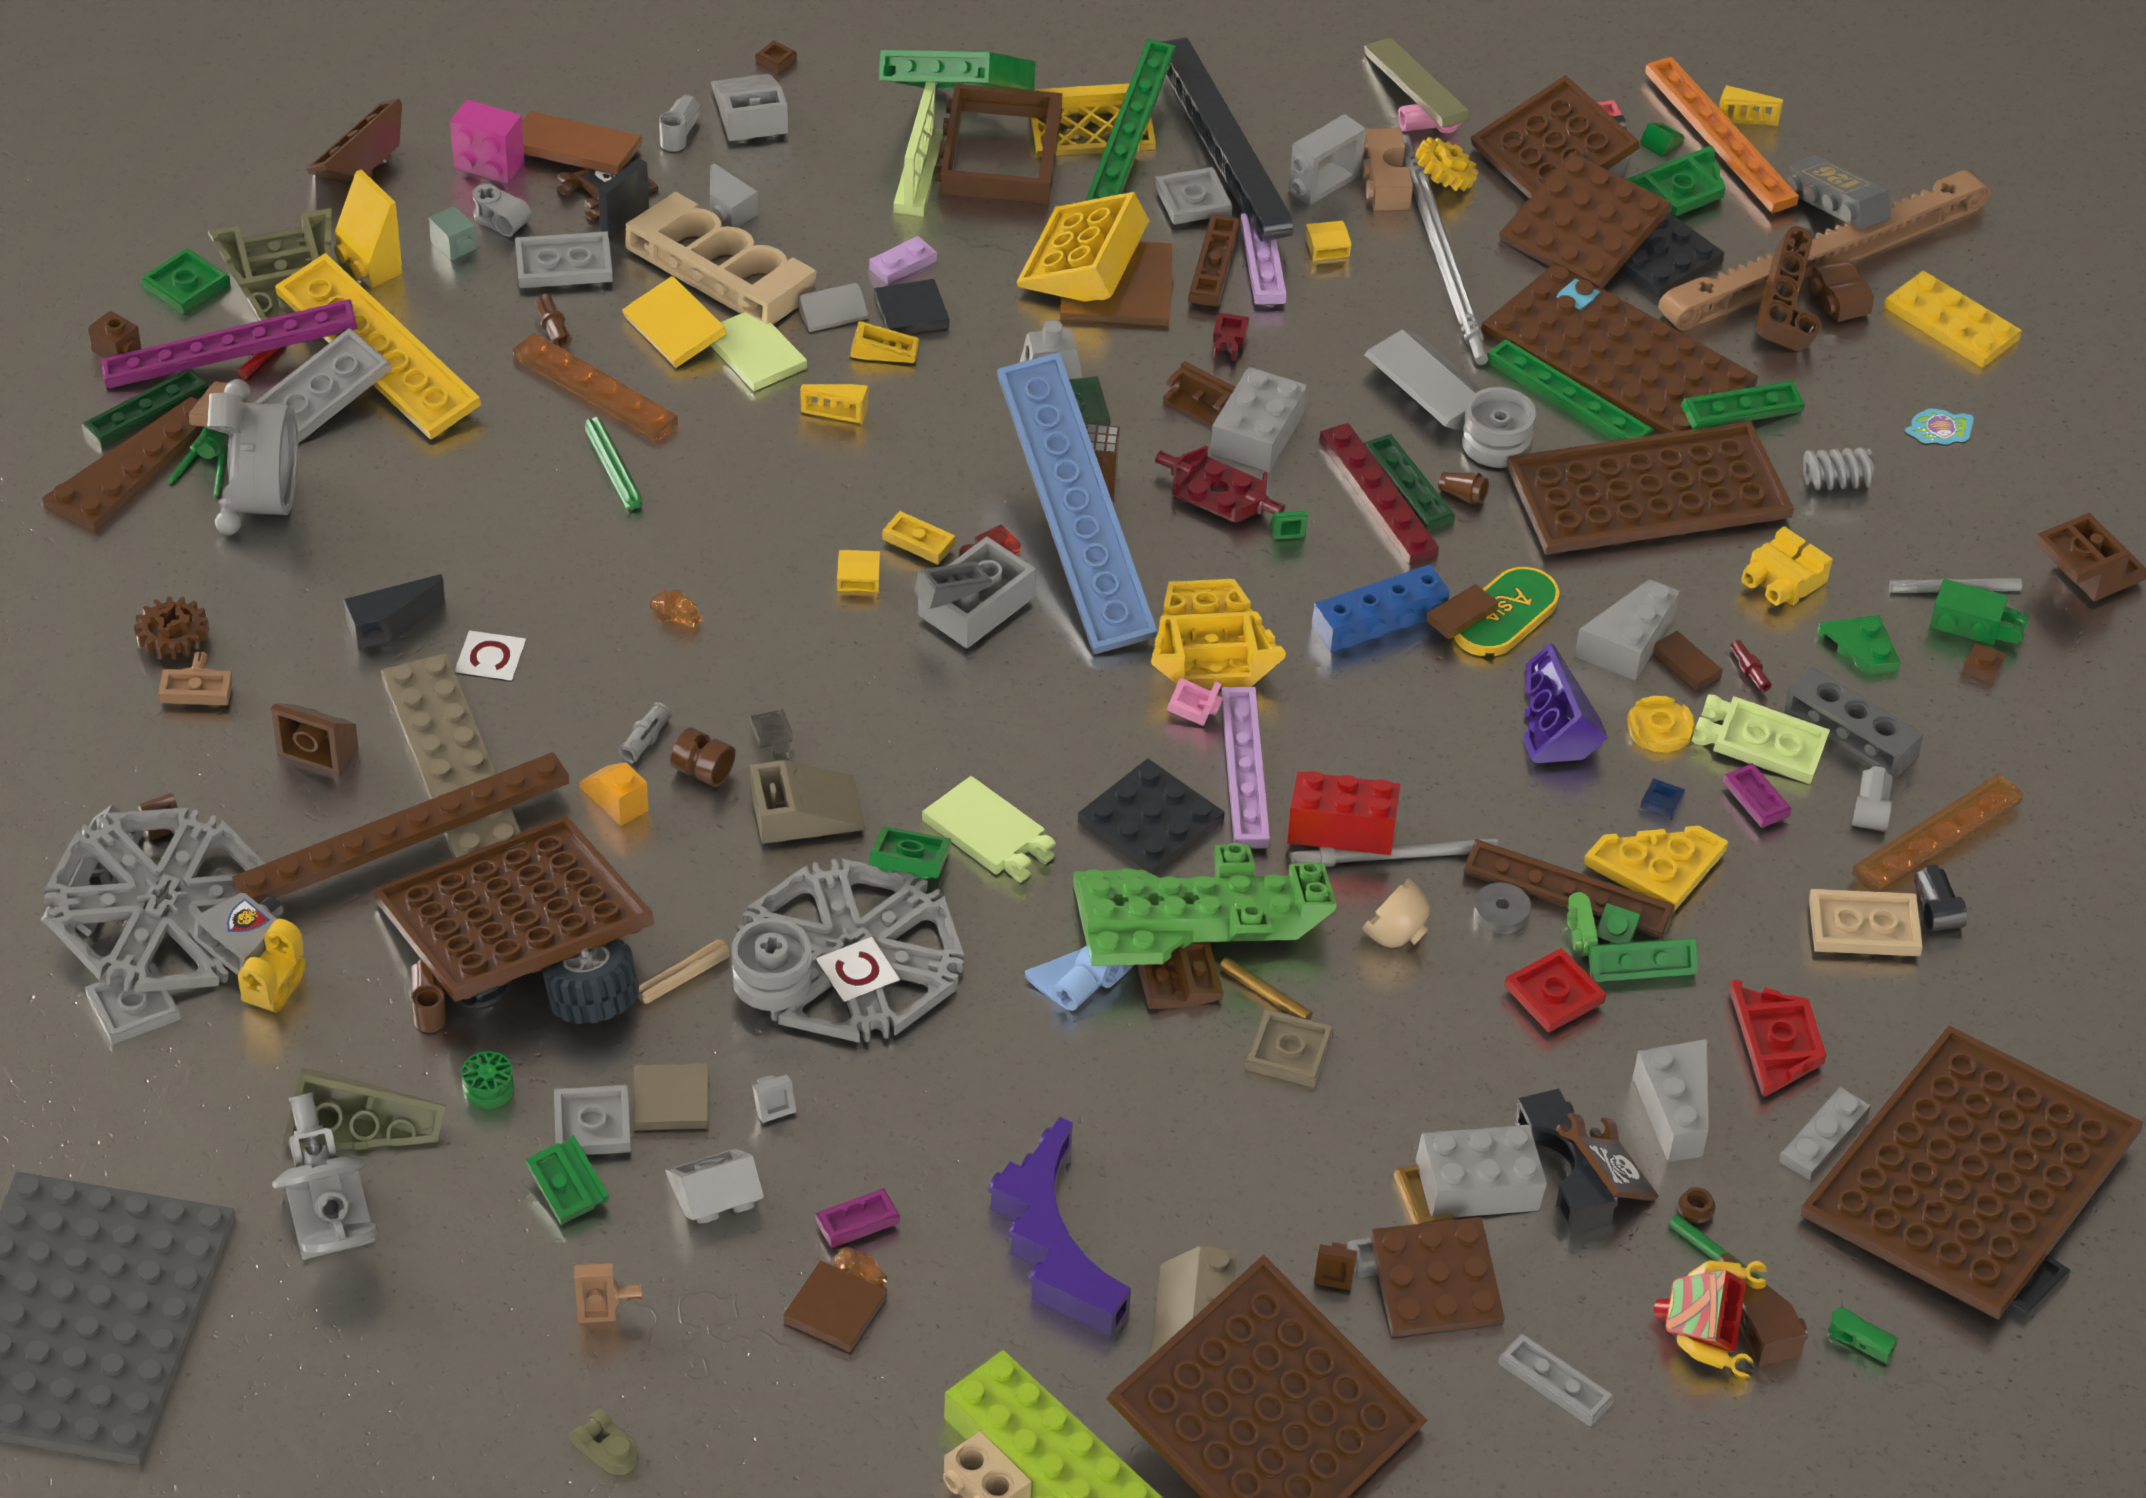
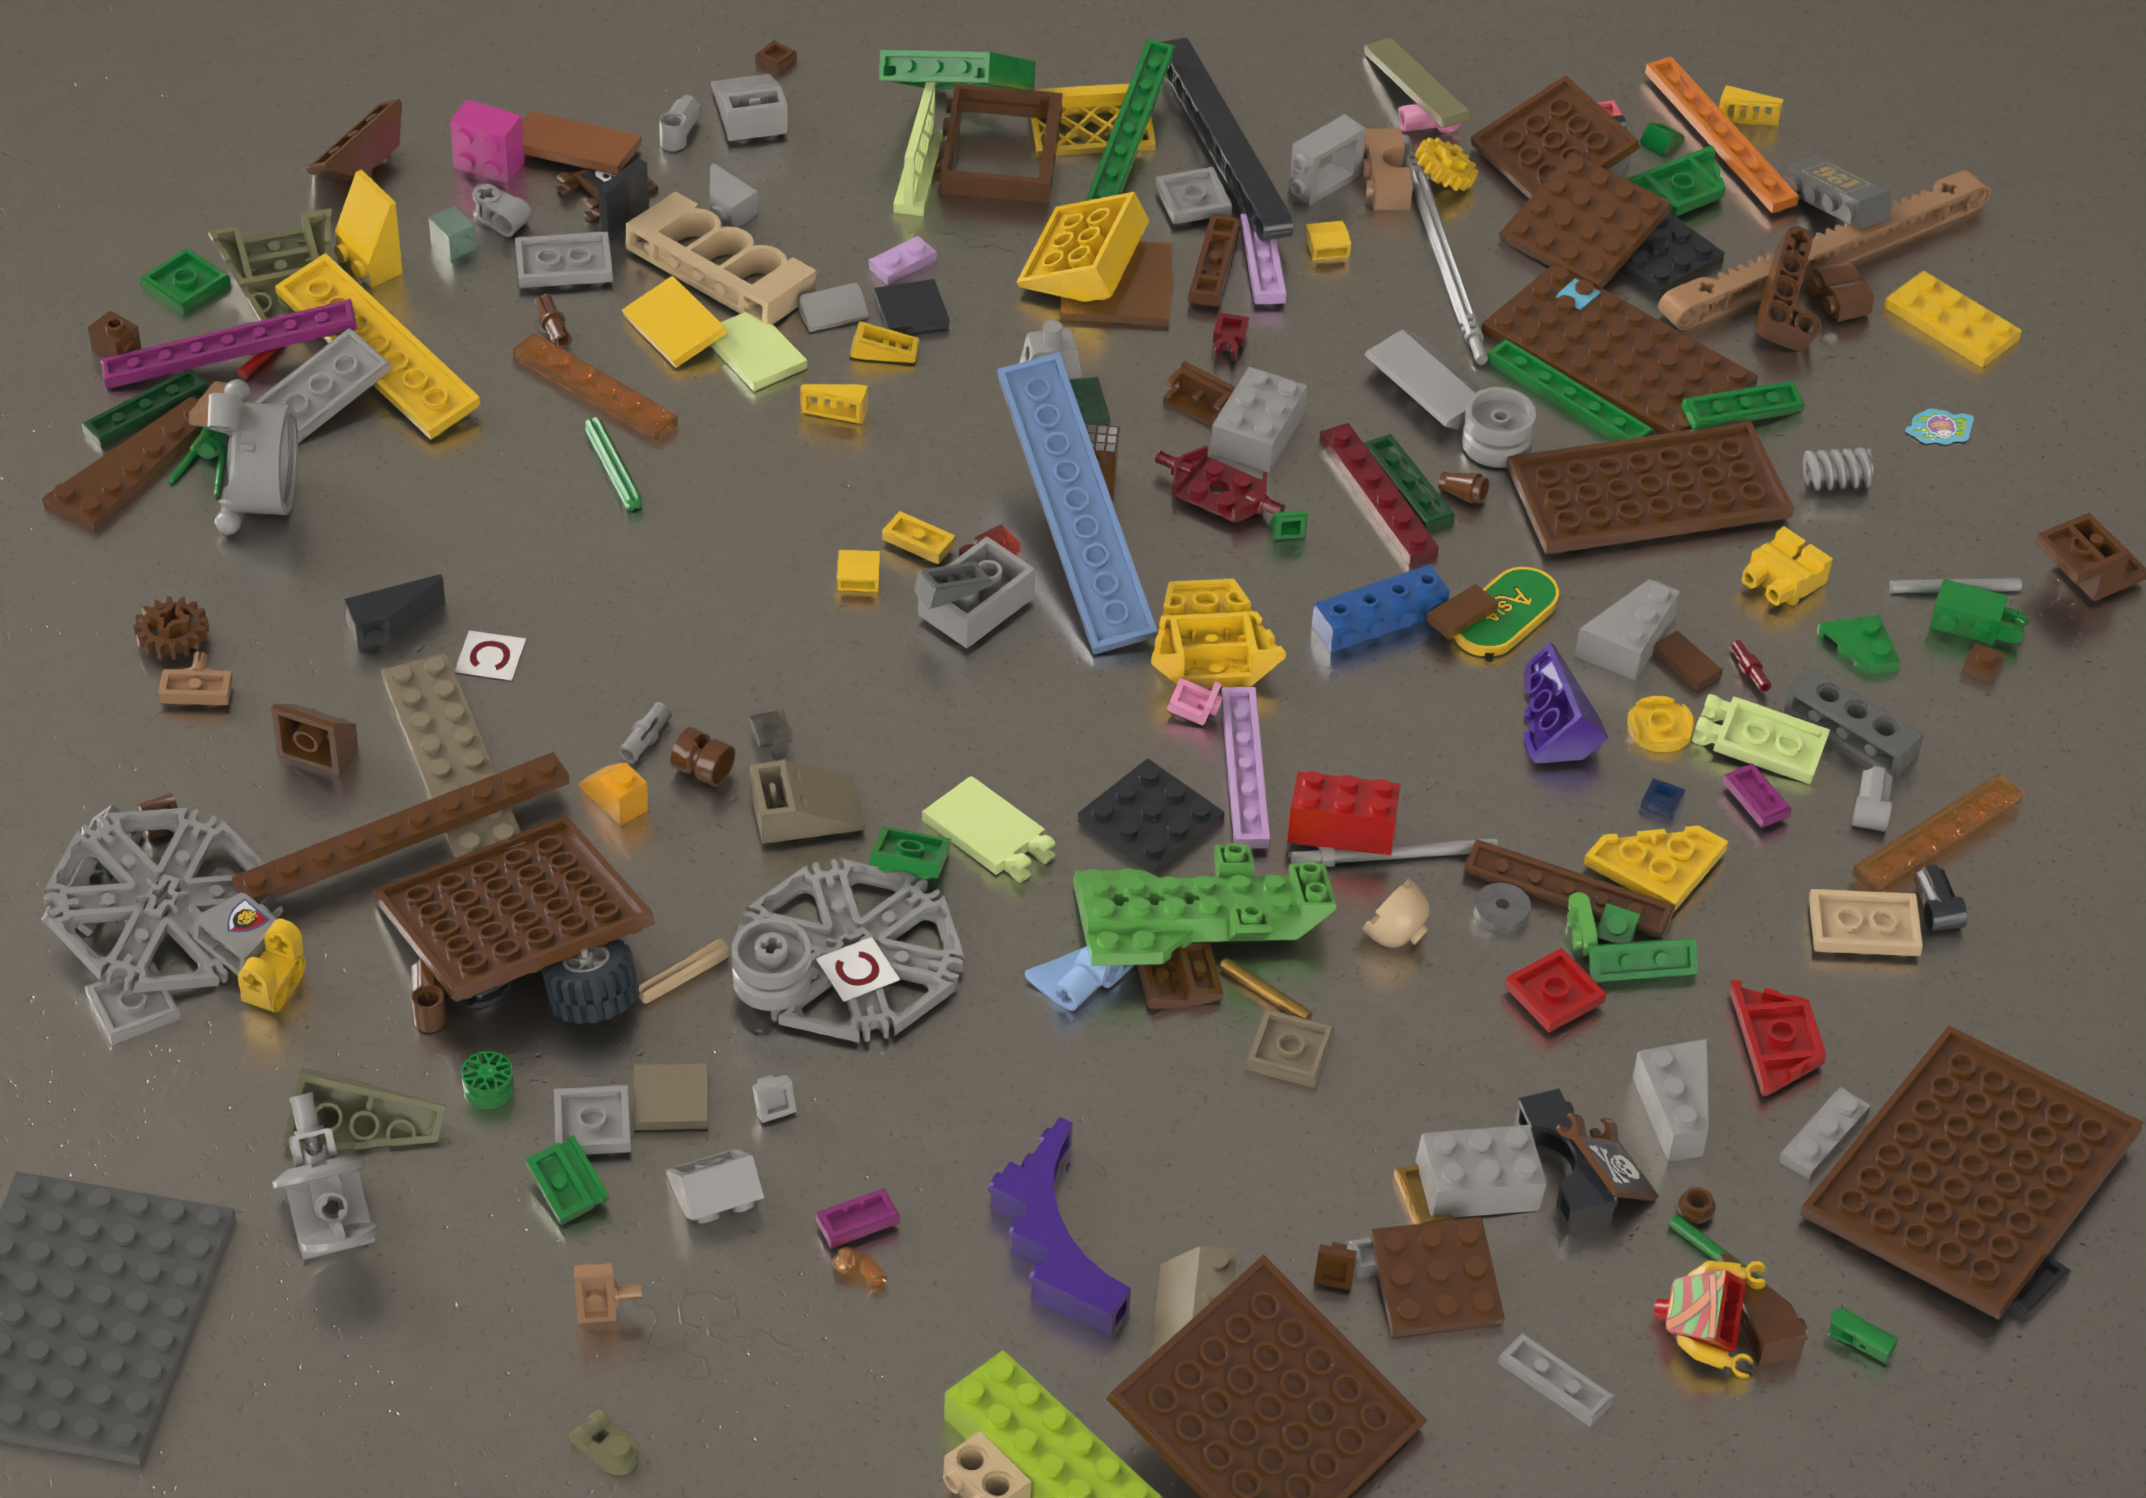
clear orange piece [650,590,702,628] -> none
reddish brown tile [783,1260,887,1353] -> none

